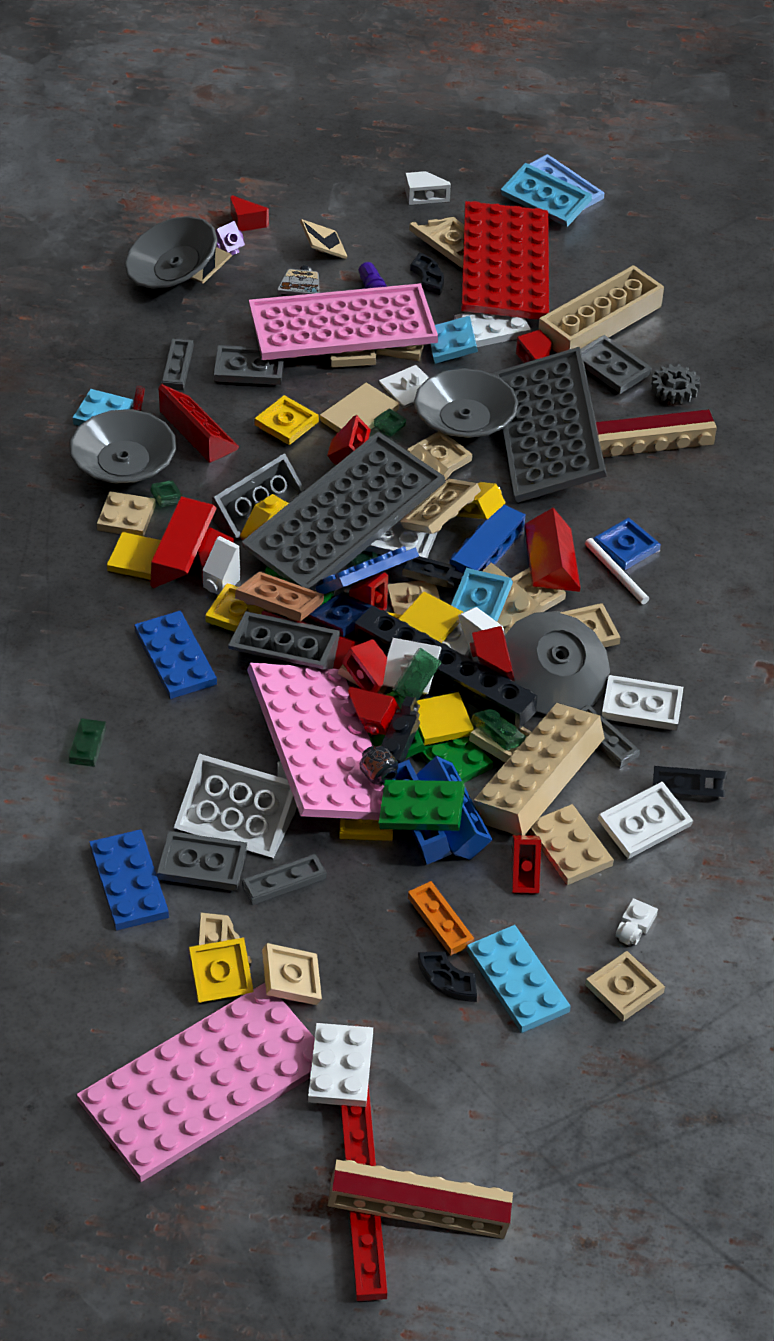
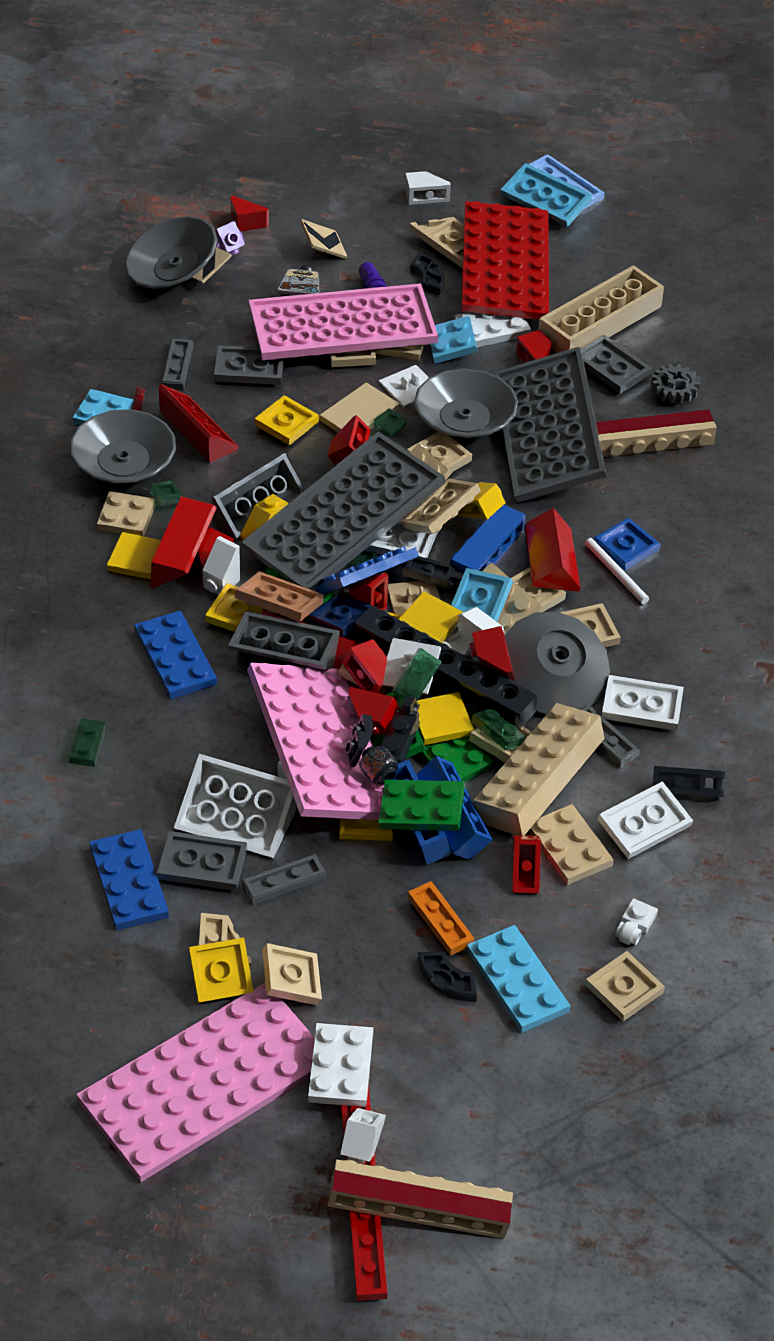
none -> white slope [340,1108,386,1163]
none -> black slope [345,714,373,767]

